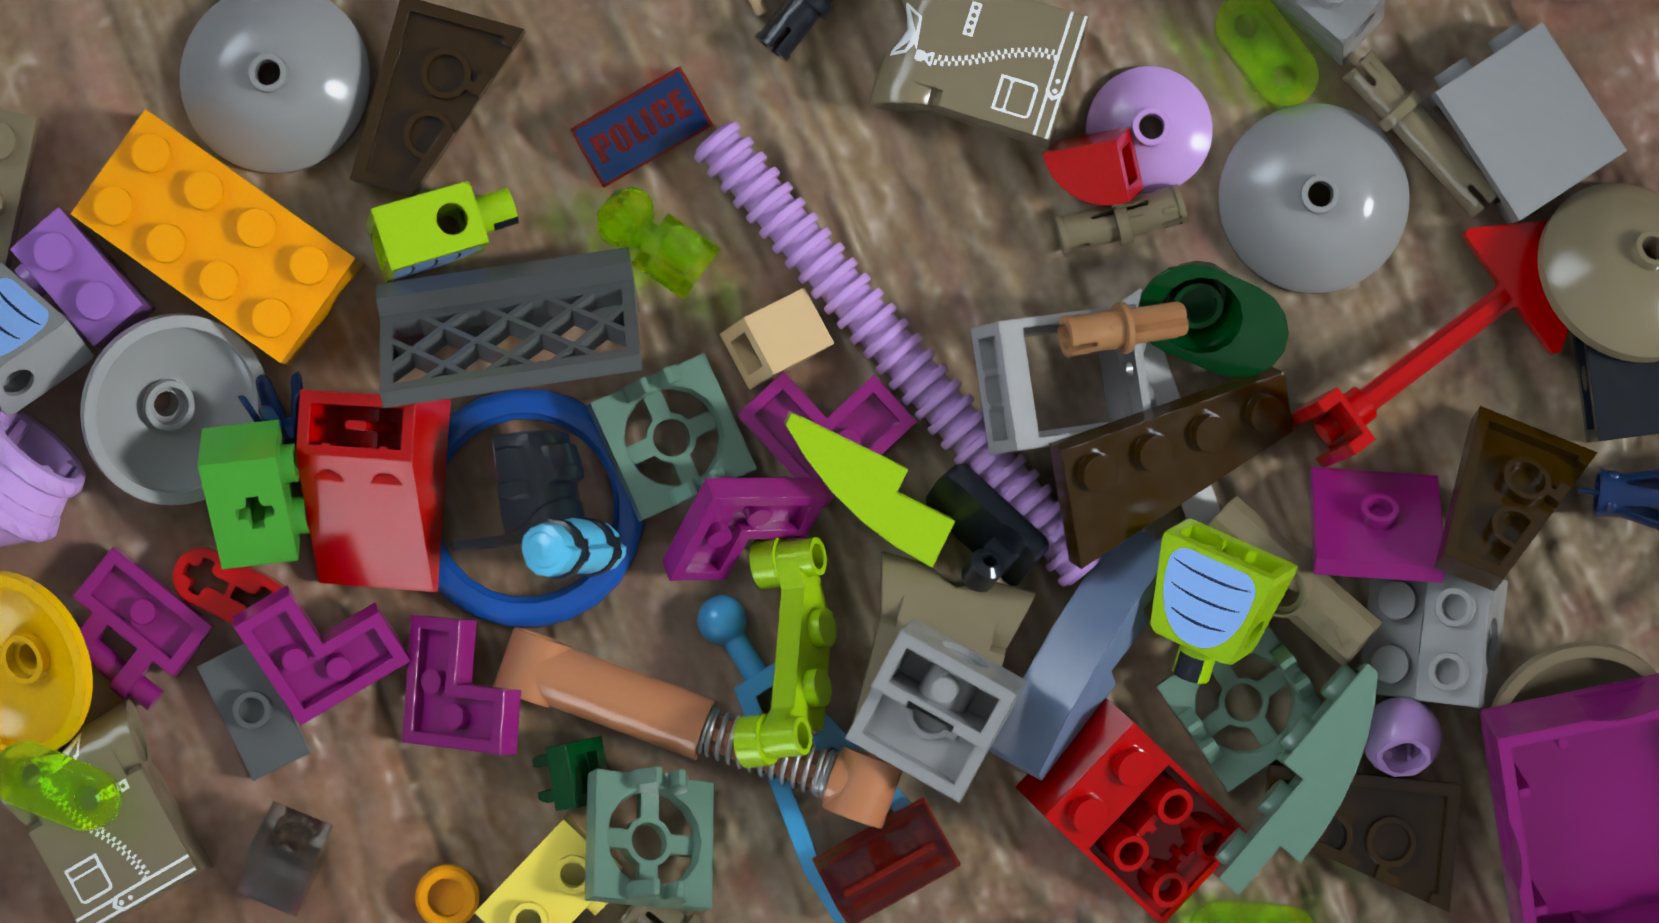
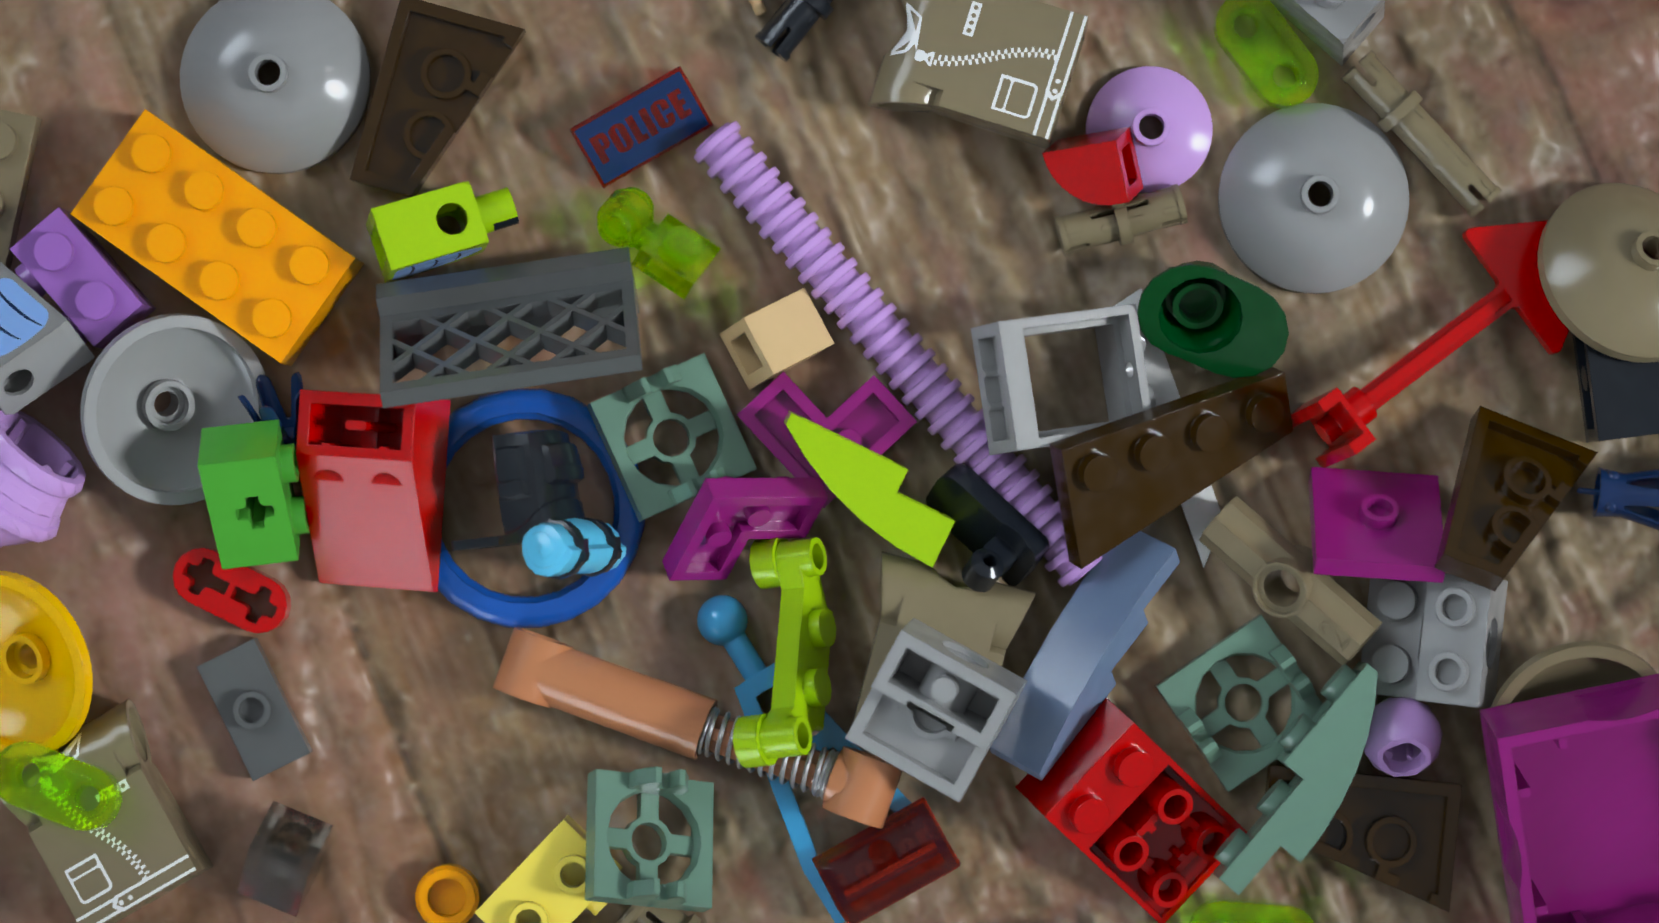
magenta plate [73,547,216,711] -> none
magenta plate [232,585,410,726] -> none
magenta plate [402,615,521,755] -> none
dark green tile [532,736,607,811] -> none
medium nougat axle [1058,301,1189,357] -> none
torso [1150,518,1298,684] -> none
light grey panel [1426,22,1627,224] -> none

